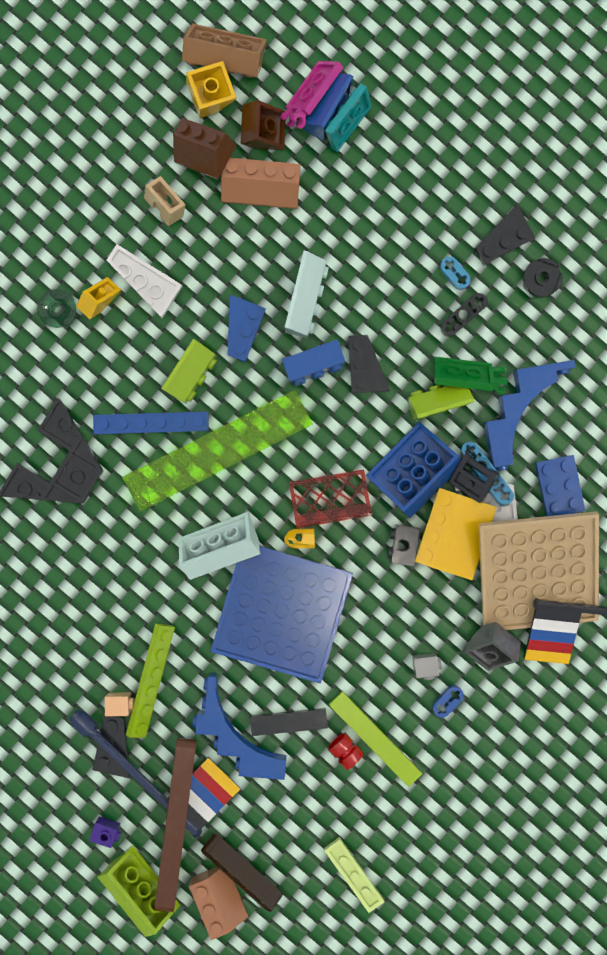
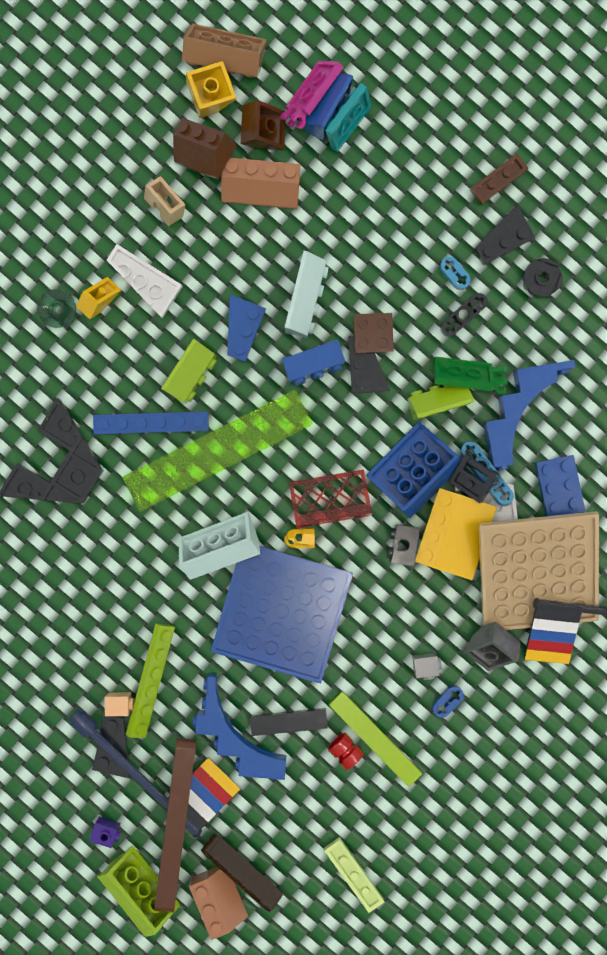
none -> reddish brown hinge [353,313,394,353]
none -> reddish brown plate [470,154,528,205]

